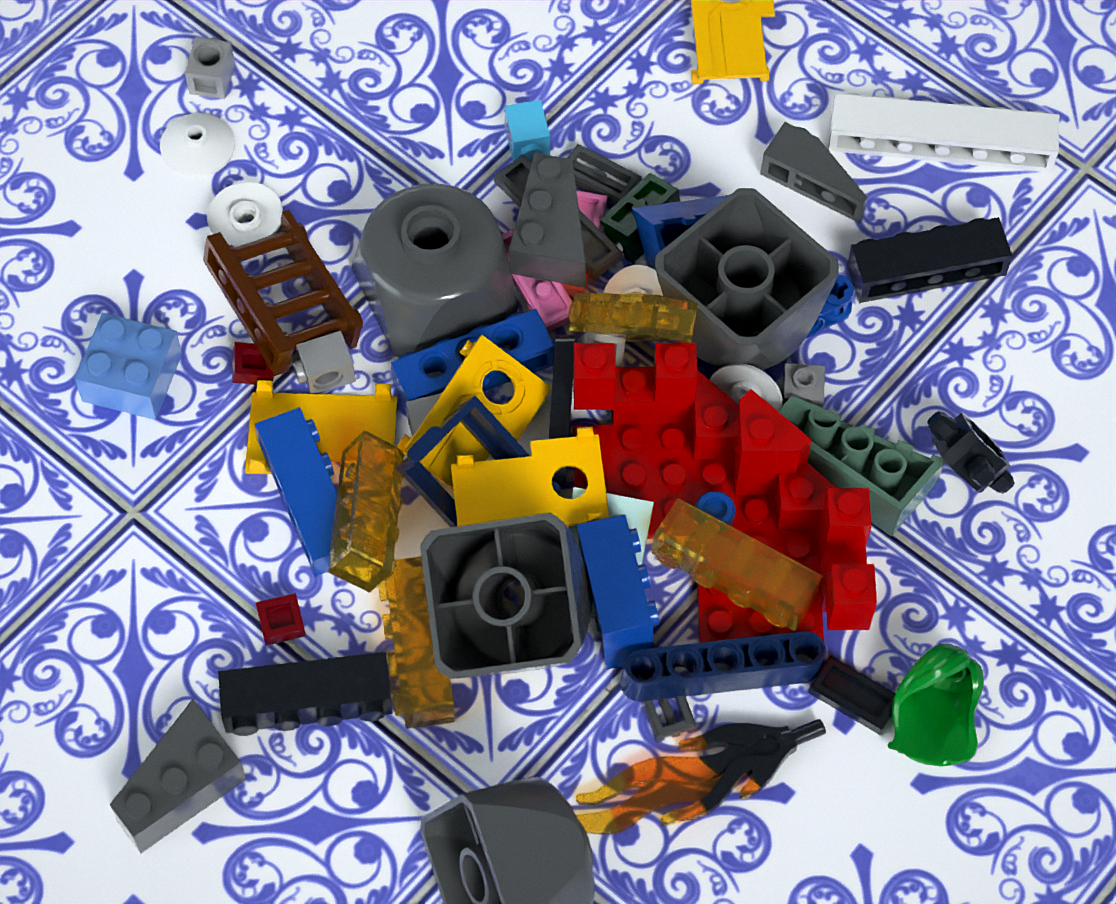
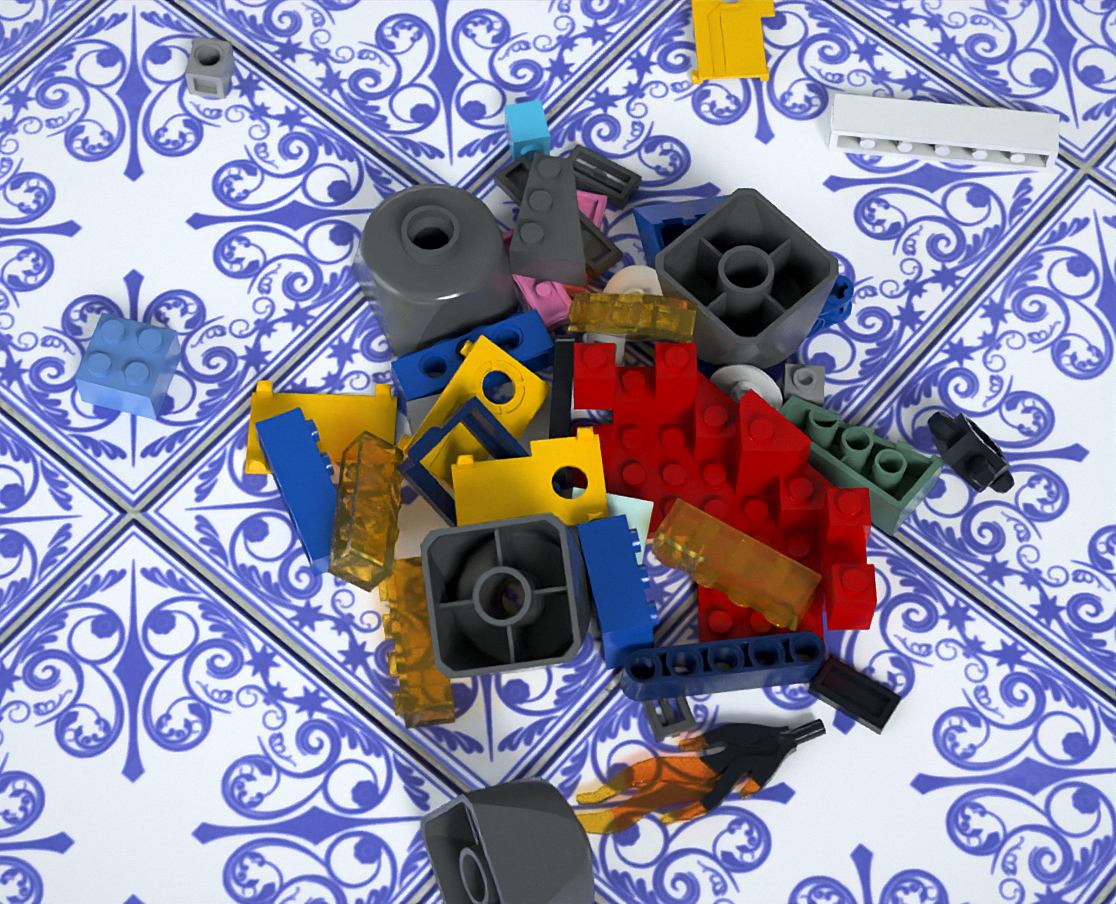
dark grey wedge [109,699,246,854] -> none
white dish [160,113,235,178] -> none
reddish brown fence [203,210,363,376] -> none
white dish [207,182,283,247] -> none
black brick [218,652,393,736] -> none
dark red plate [232,342,274,385] -> none
dark red plate [256,593,306,646] -> none
light grey brick [292,331,356,394] -> none
dark green hinge [600,172,681,264] -> none
blue tile [694,491,735,534] -> none
dark grey slope [760,122,867,223] -> none
black brick [847,217,1013,303] -> none
green piece [887,644,984,767] -> none

